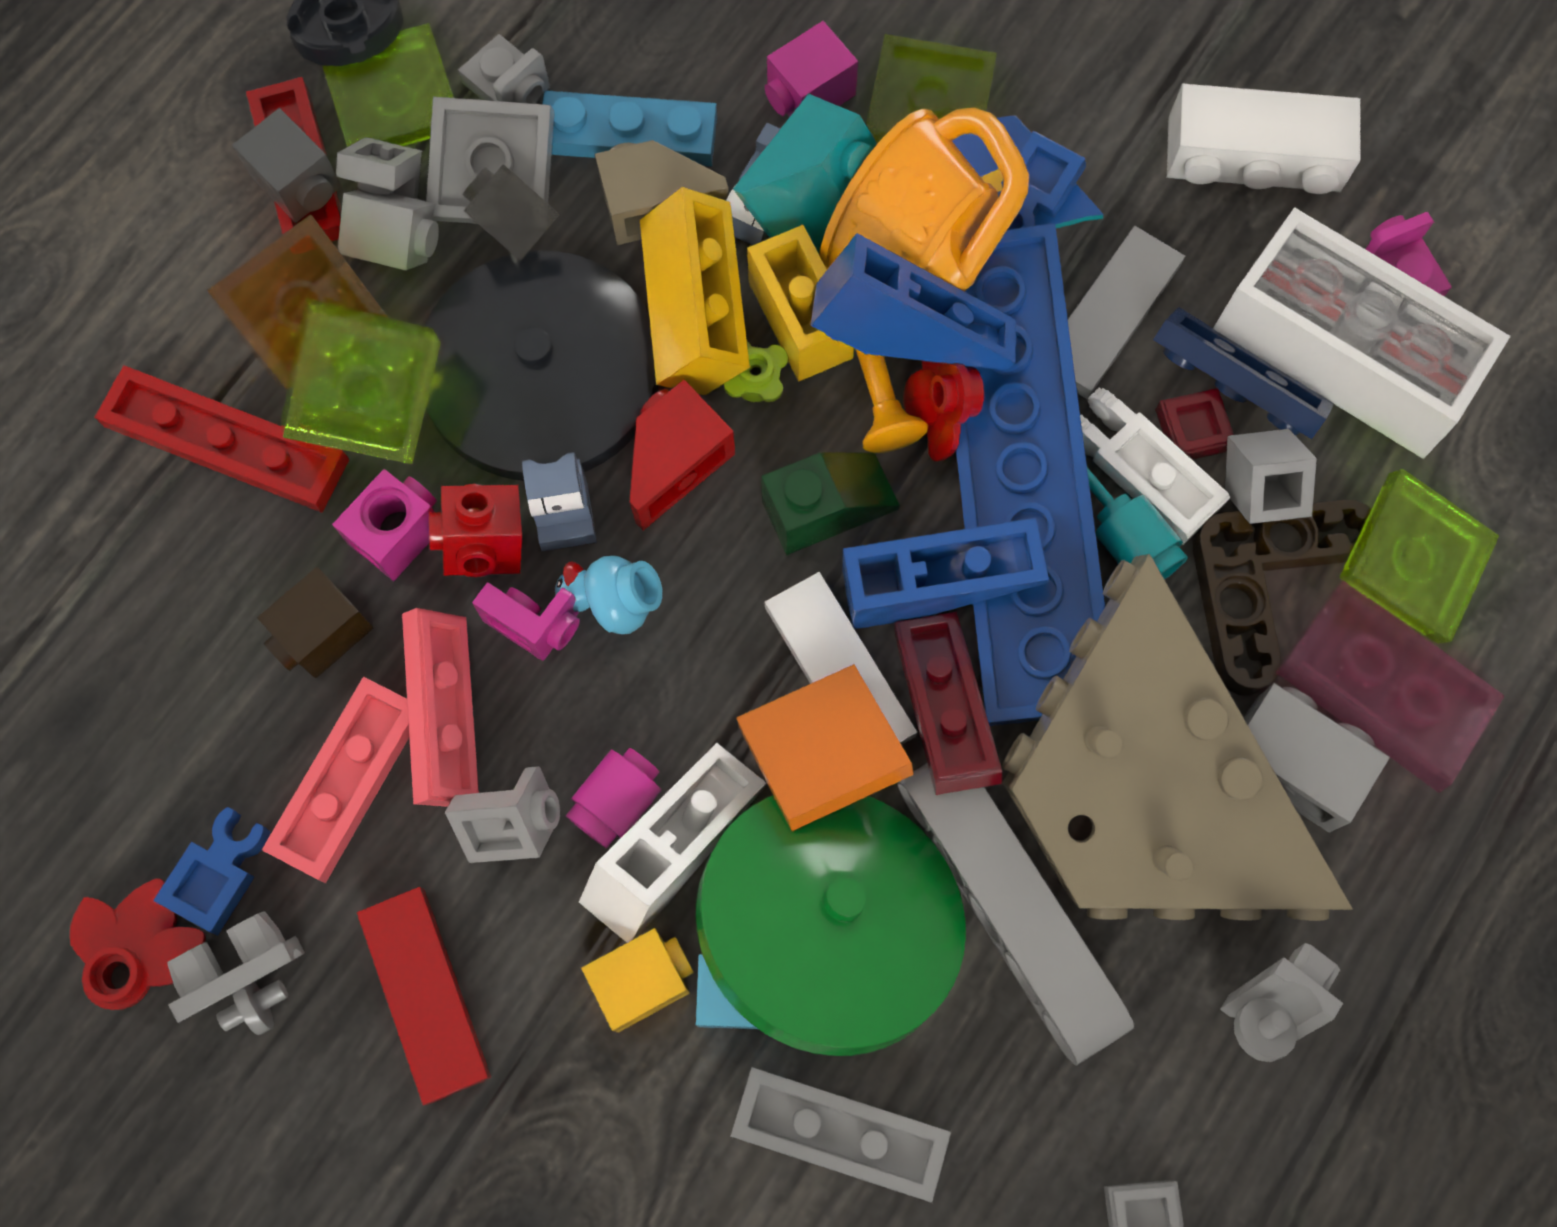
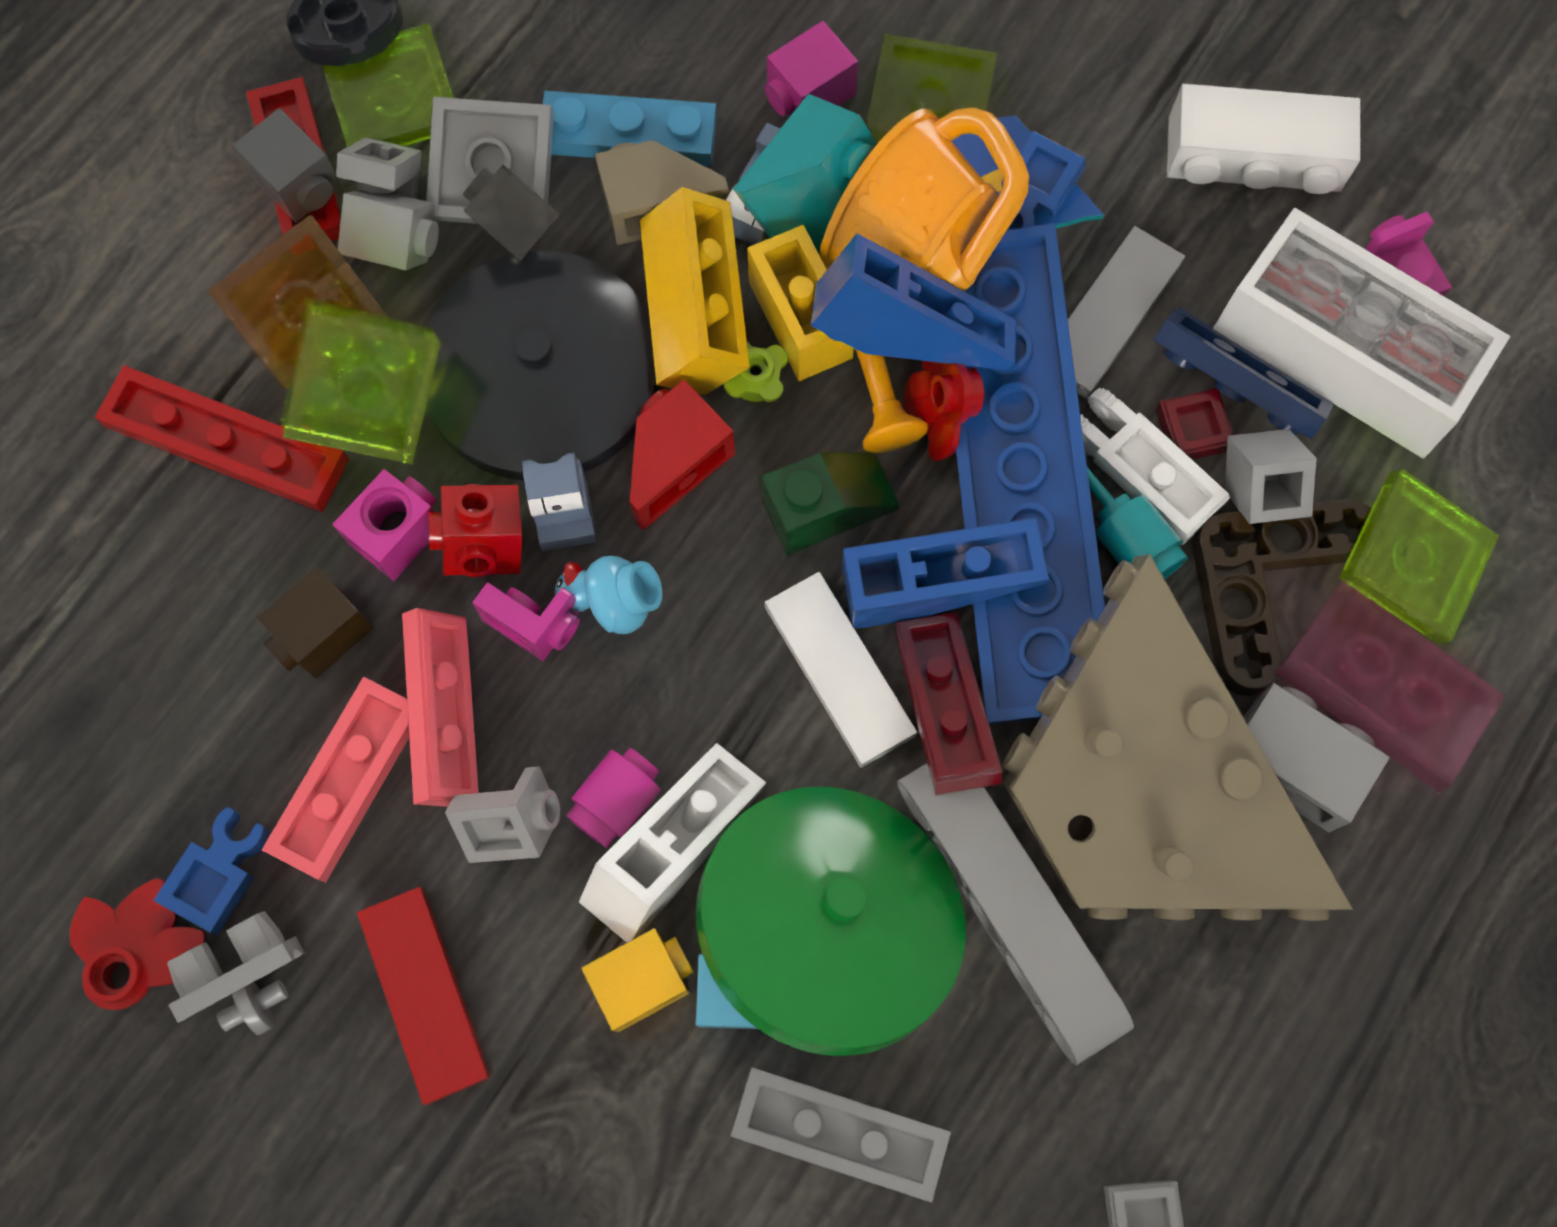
light grey bracket [458,34,550,104] -> none
orange tile [736,664,914,831] -> none
light grey hips [1220,943,1343,1062] -> none

